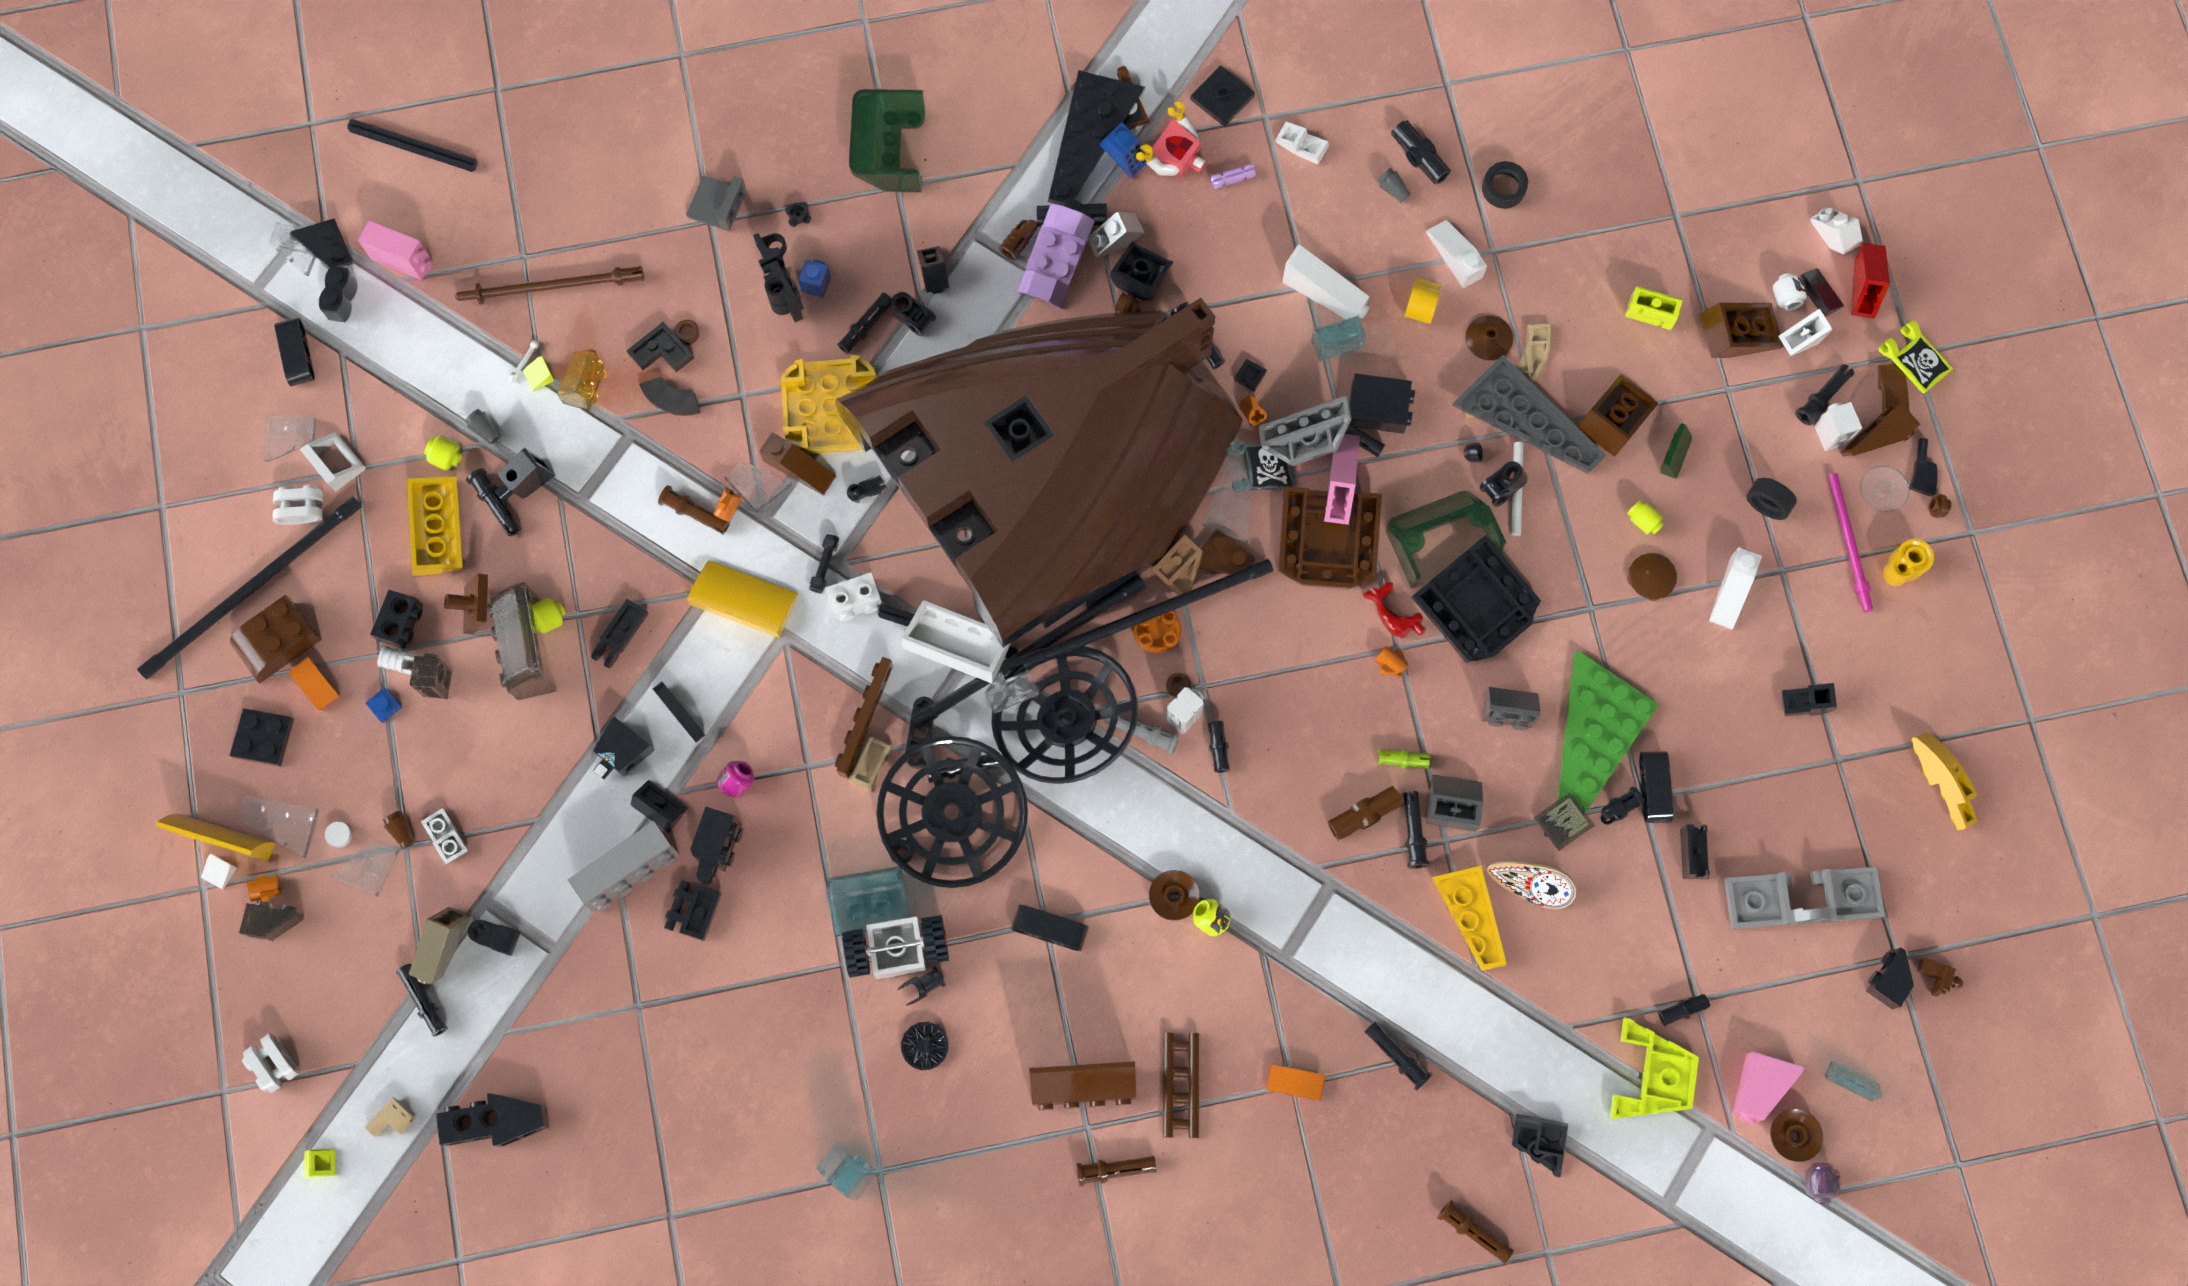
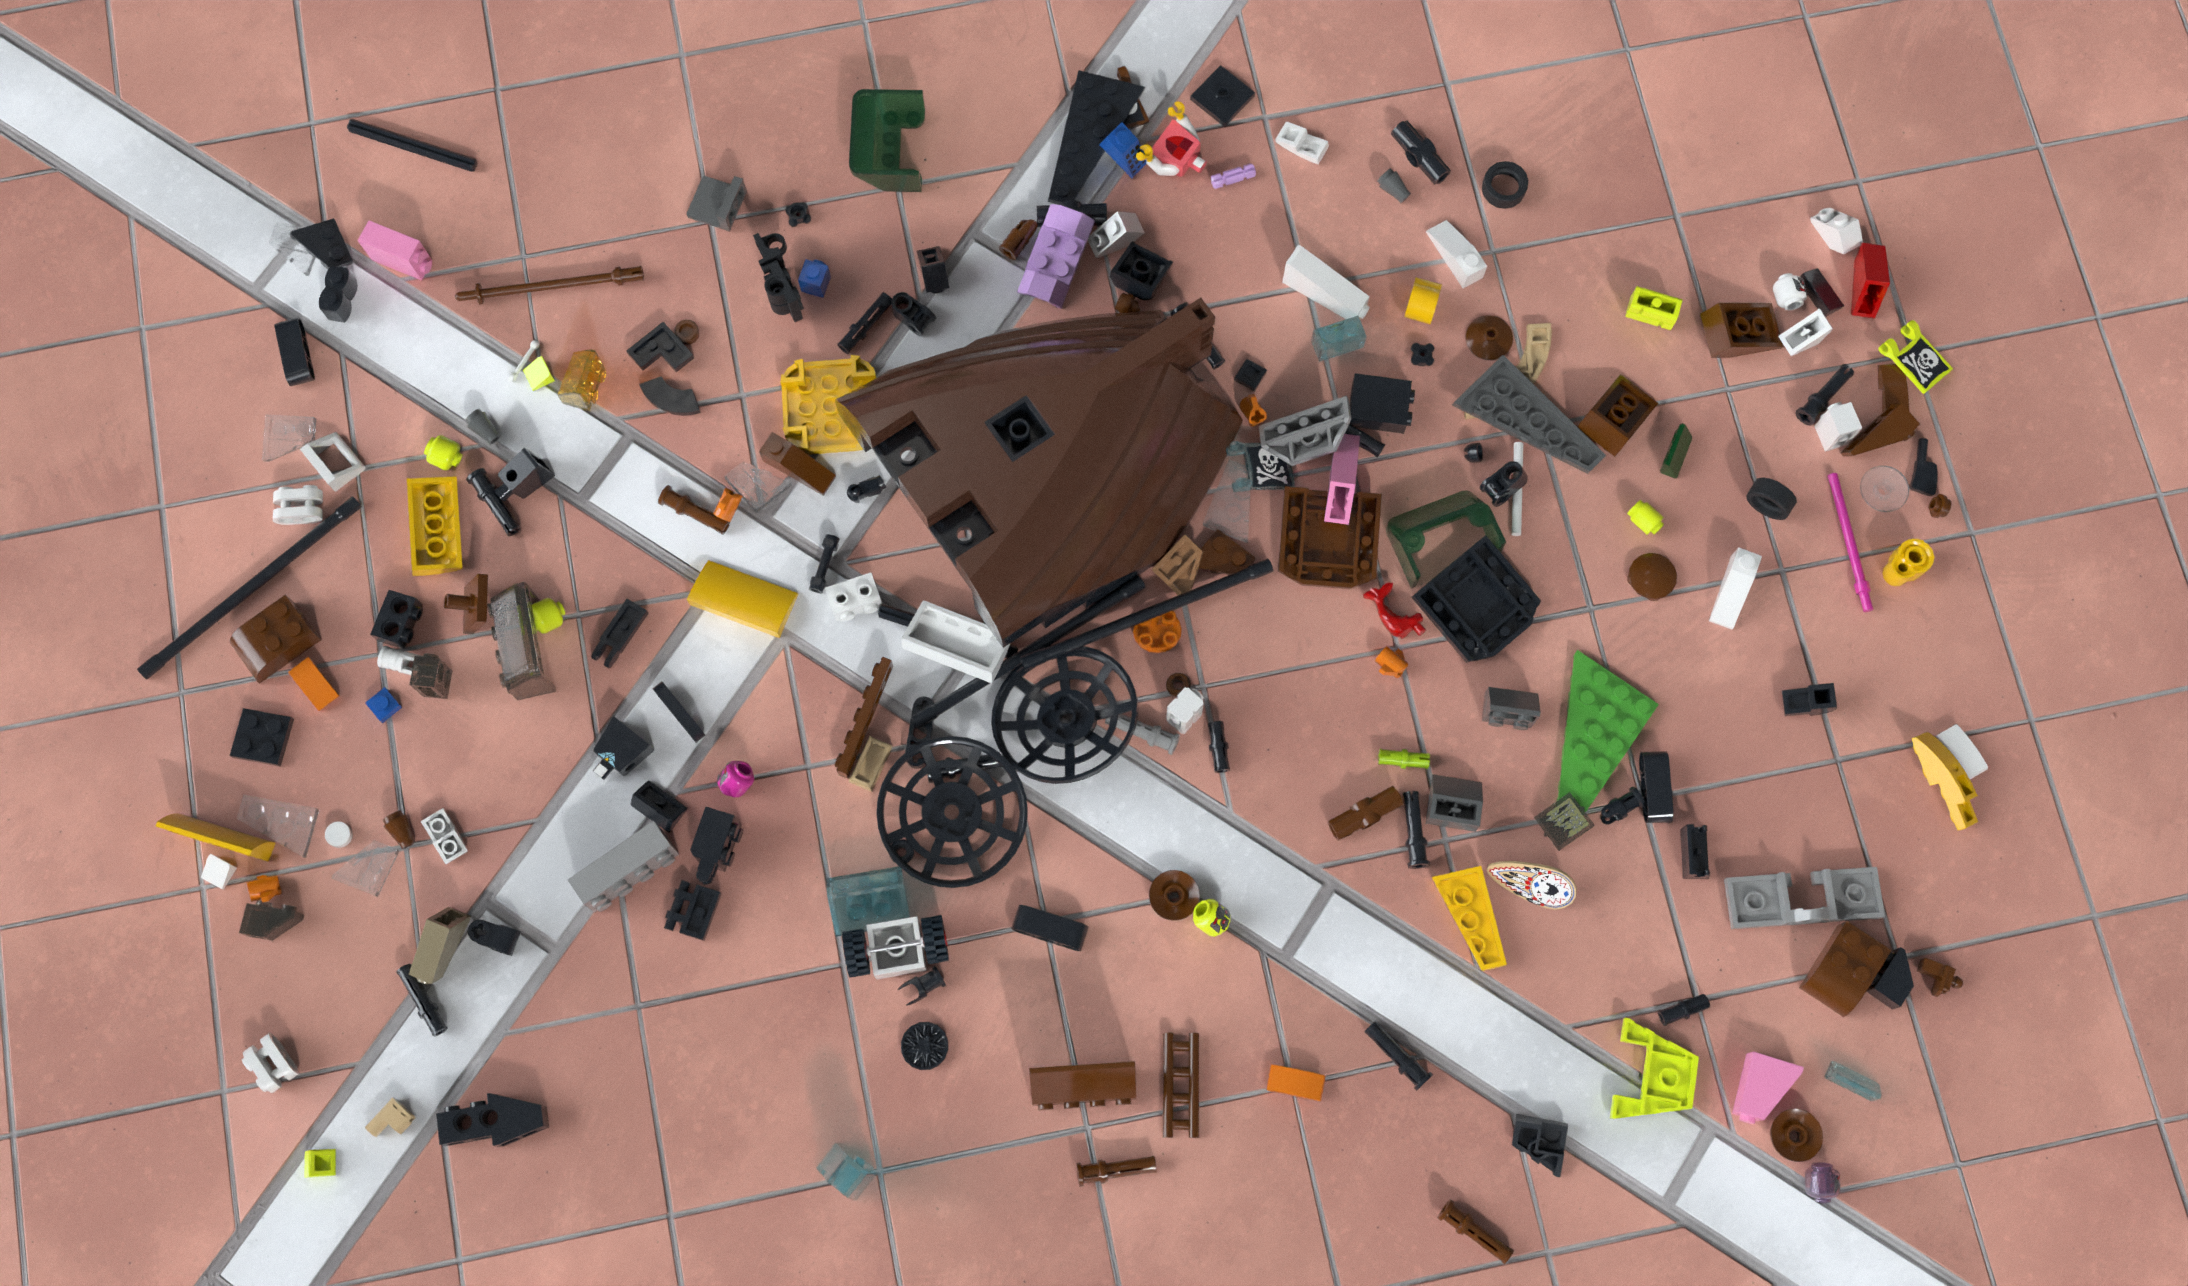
clear slope [985,670,1039,714] -> none
none -> black plate [1411,343,1435,366]
none -> reddish brown brick [1799,921,1891,1017]
none -> white slope [1936,724,1988,779]

